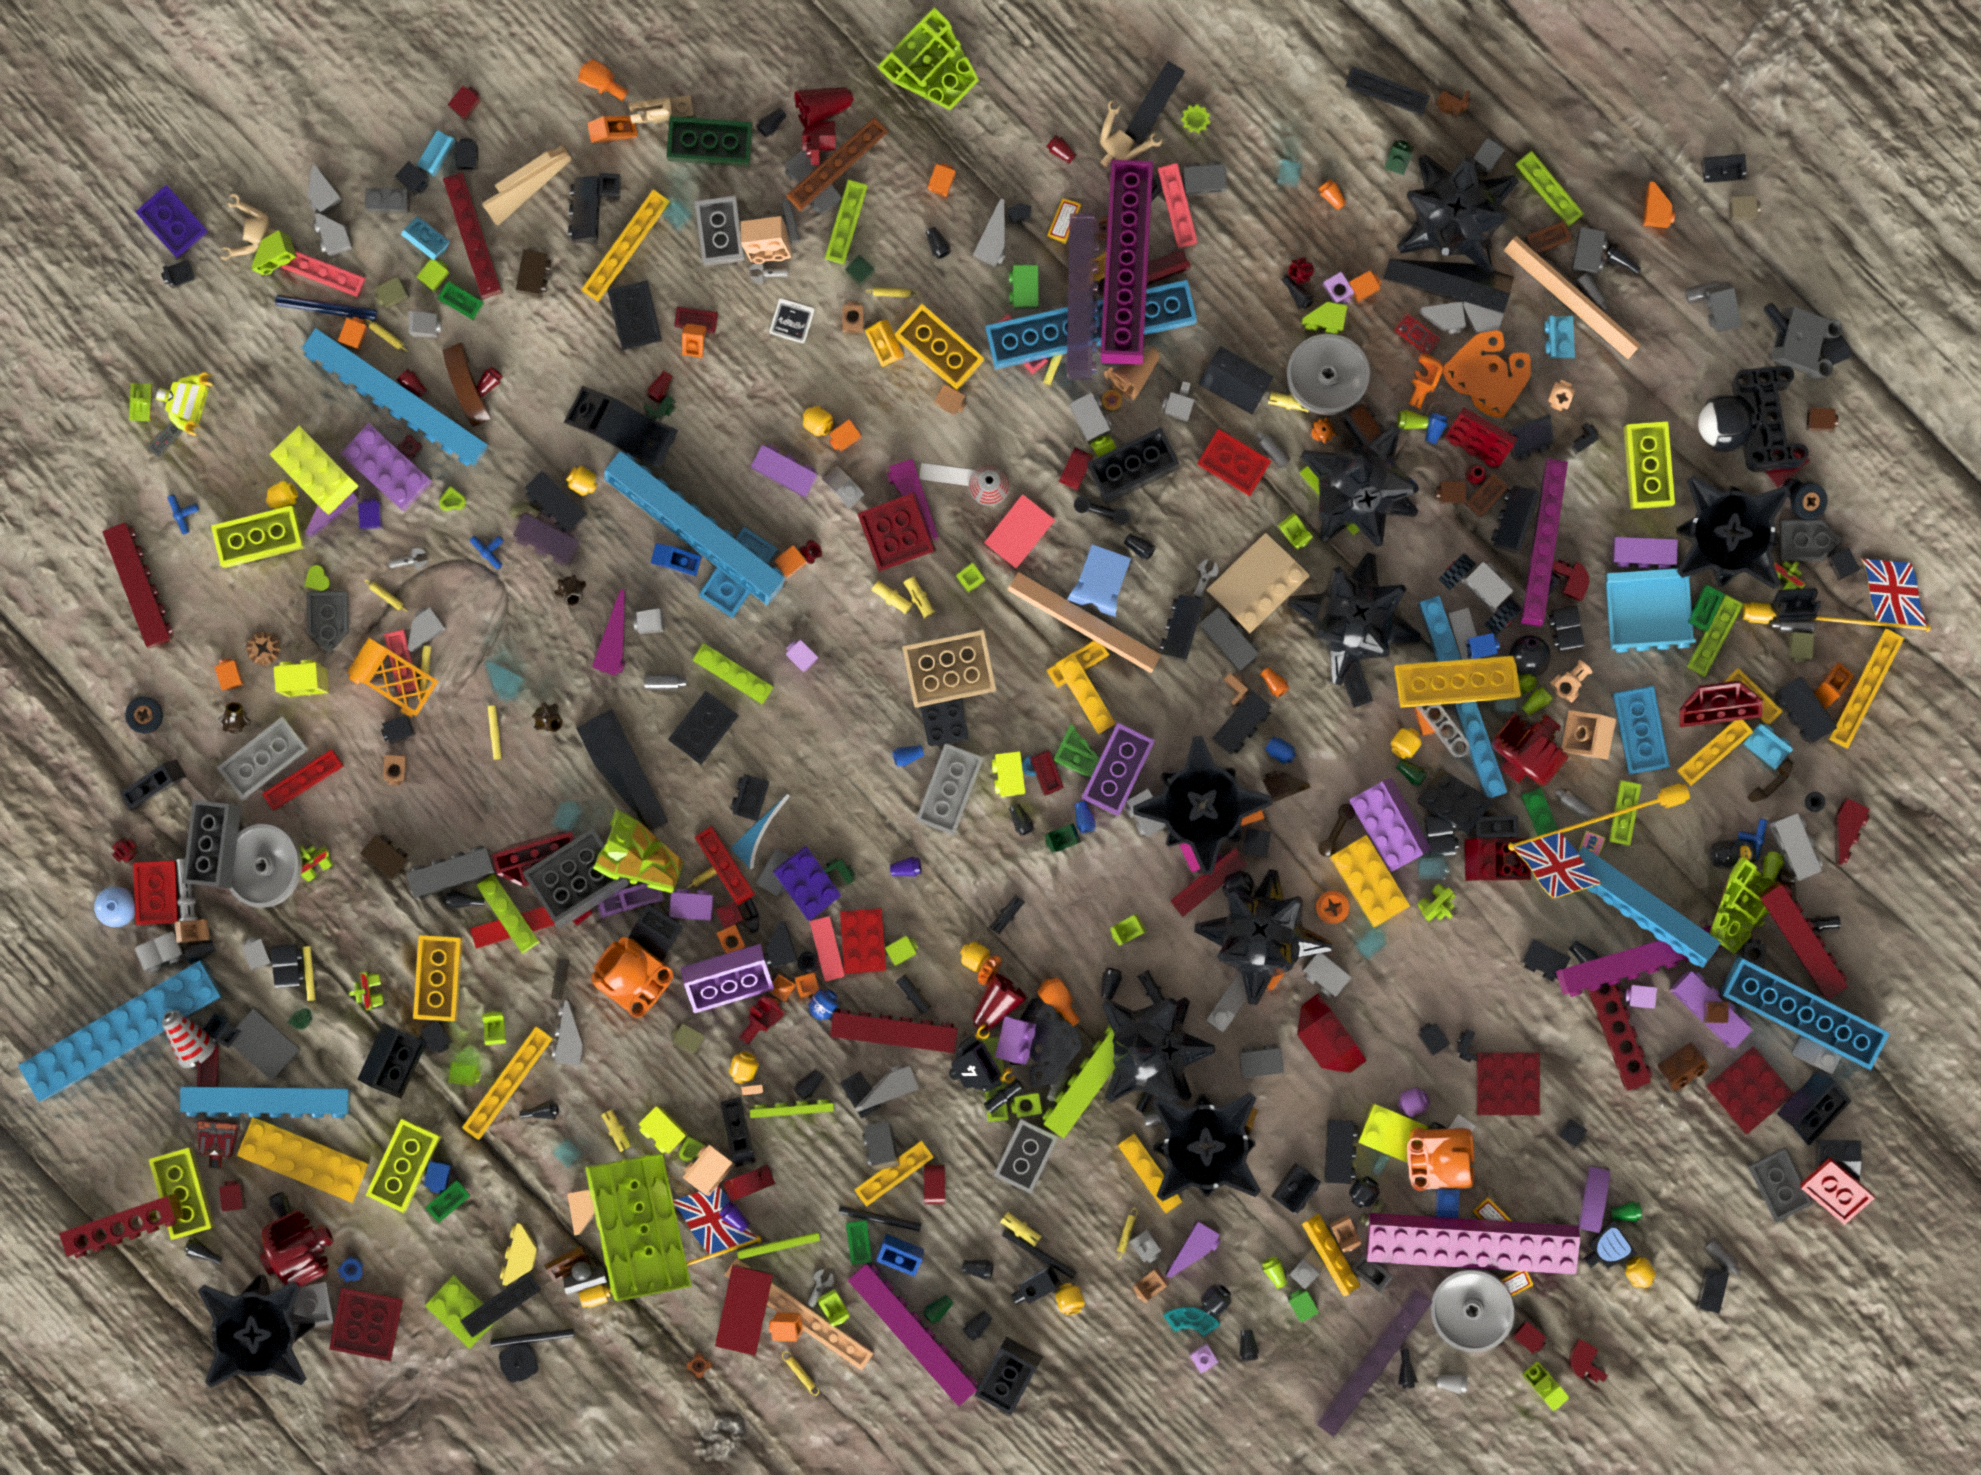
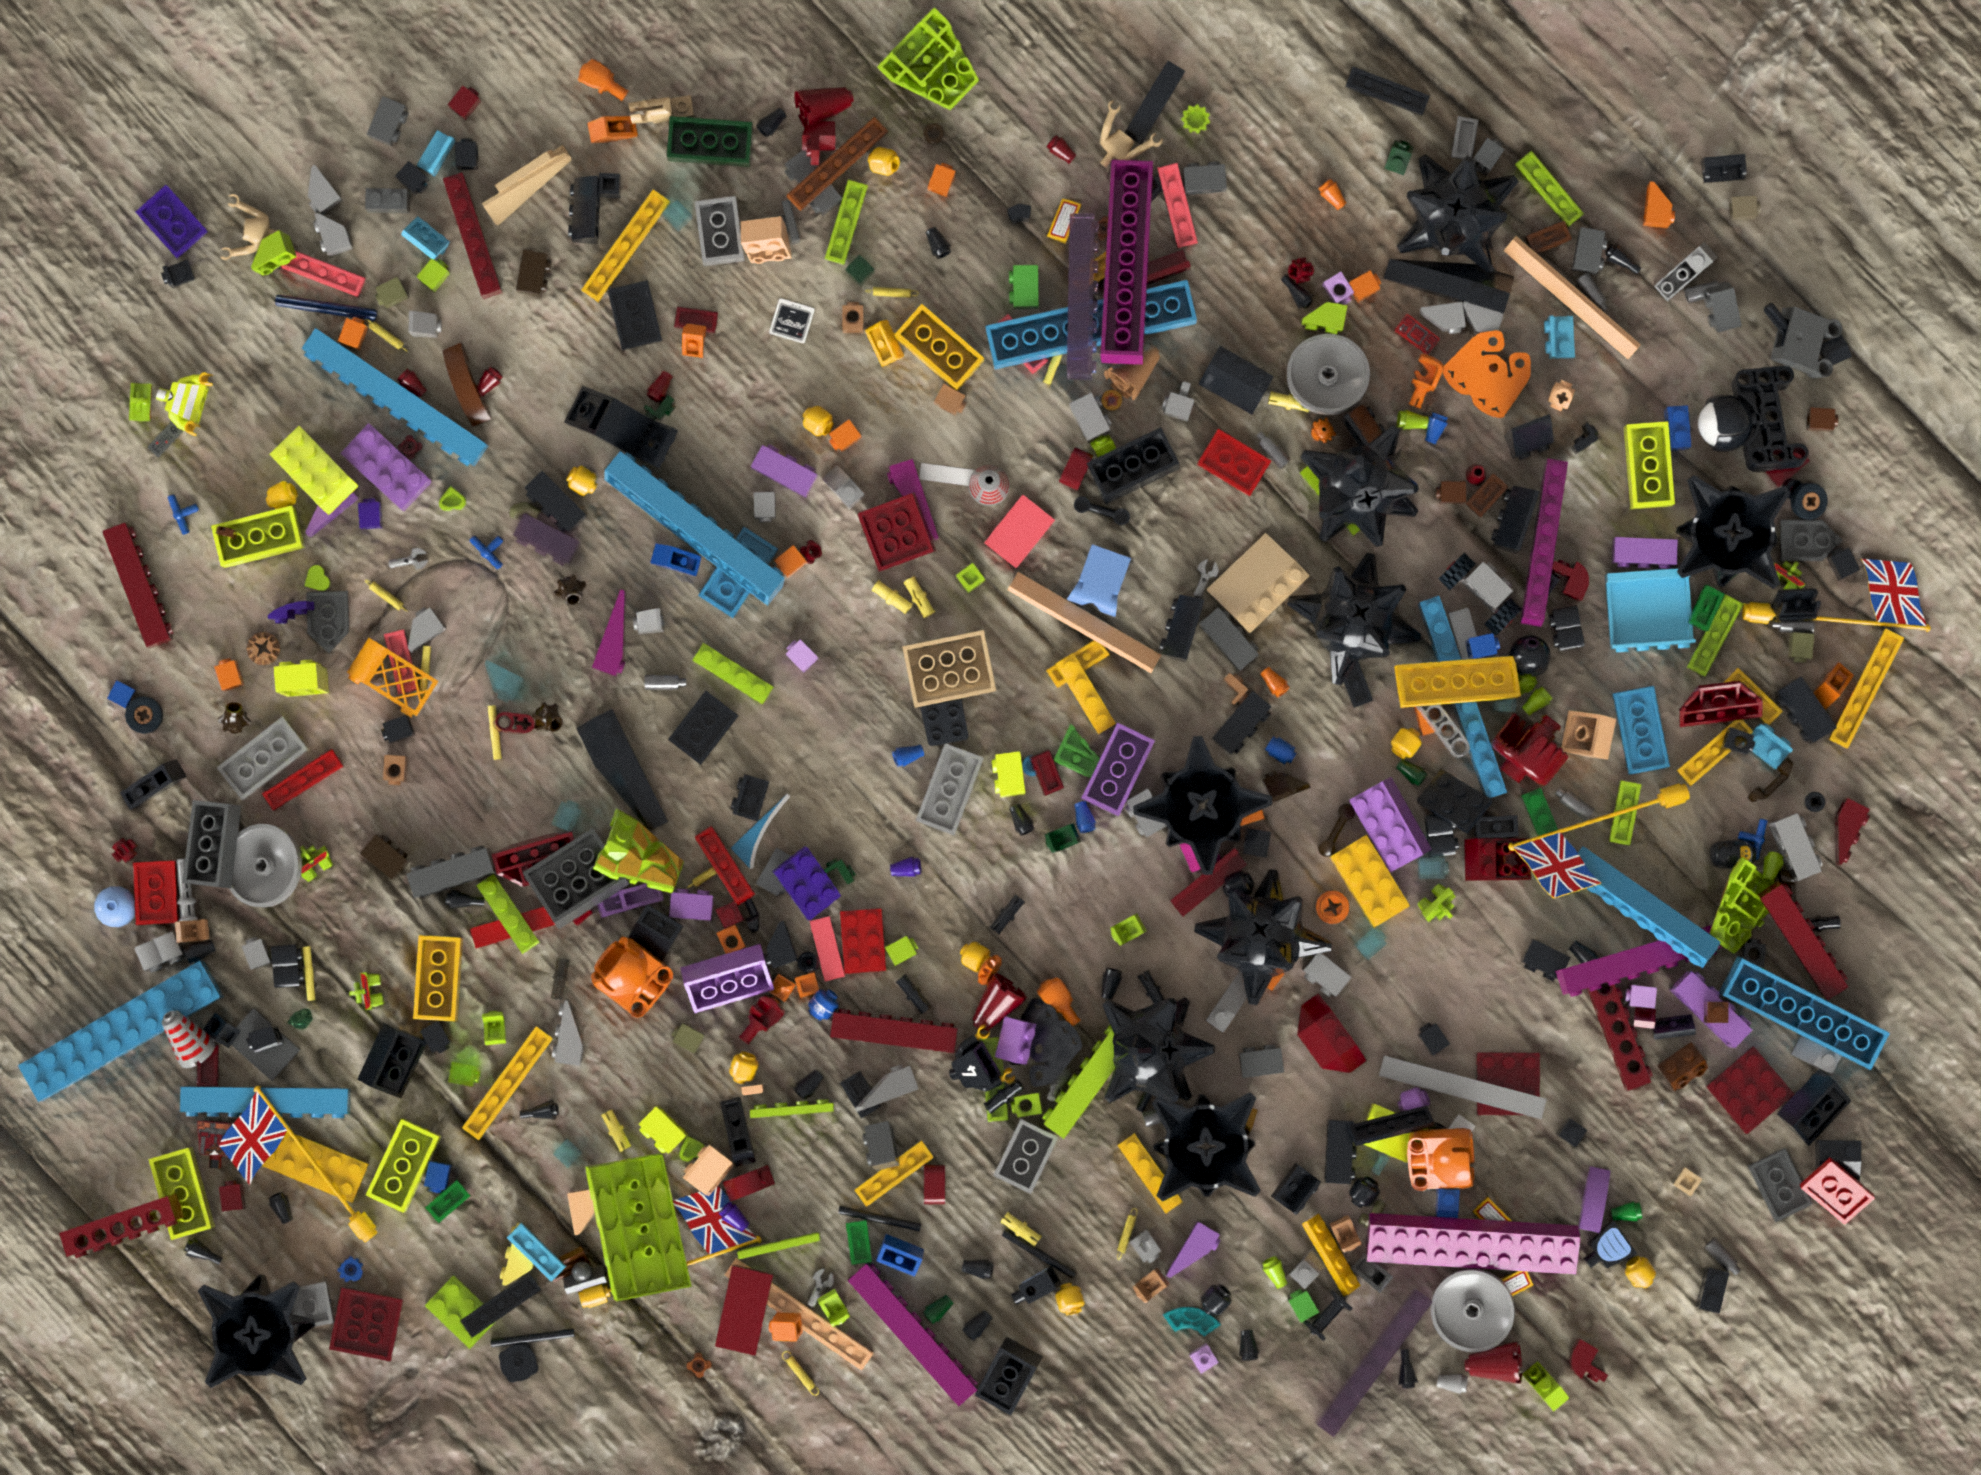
dark red piece [260,1210,334,1287] -> none
green plate [437,281,484,321] -> none
light grey bar [749,263,789,284] -> none
light grey slope [973,198,1006,268] -> none
black cone [1124,533,1156,560] -> none
clear light blue brick [1276,159,1302,187] -> none
lime bracket [1277,513,1313,549] -> none
reddish brown bracket [1436,90,1471,117] -> none
dark red plate [1444,407,1518,469] -> none
black bracket [1456,1029,1478,1063] -> none
dark red brick [1512,1320,1547,1353] -> none
light nougat connector [1550,660,1593,703] -> none
tile [1578,831,1605,857] -> none
none -> blue tile [107,680,136,708]
none -> reddish brown tile [215,526,238,539]
none -> flag [219,1086,378,1242]
none -> black brick [246,1025,284,1053]
none -> dark purple slope [268,601,314,624]
none -> dark grey brick [367,96,409,147]
none -> dark red beam [493,712,535,735]
none -> medium azure tile [507,1222,566,1282]
none -> light grey brick [754,492,776,523]
none -> yellow head [868,147,900,176]
none -> dark brown tile [923,123,944,145]
none -> black hose [1303,1290,1353,1341]
none -> black plate [1348,1105,1434,1146]
none -> light grey tile [1379,1055,1547,1119]
none -> light grey tile [1451,116,1479,160]
none -> dark red cone [1465,1341,1523,1384]
none -> dark red plate [1634,1007,1656,1029]
none -> black plate [1651,1014,1696,1040]
none -> light grey slope [1654,242,1718,301]
none -> blue brick [1664,405,1692,451]
none -> tan plate [1672,1167,1702,1196]
none -> black brick [1721,727,1756,756]

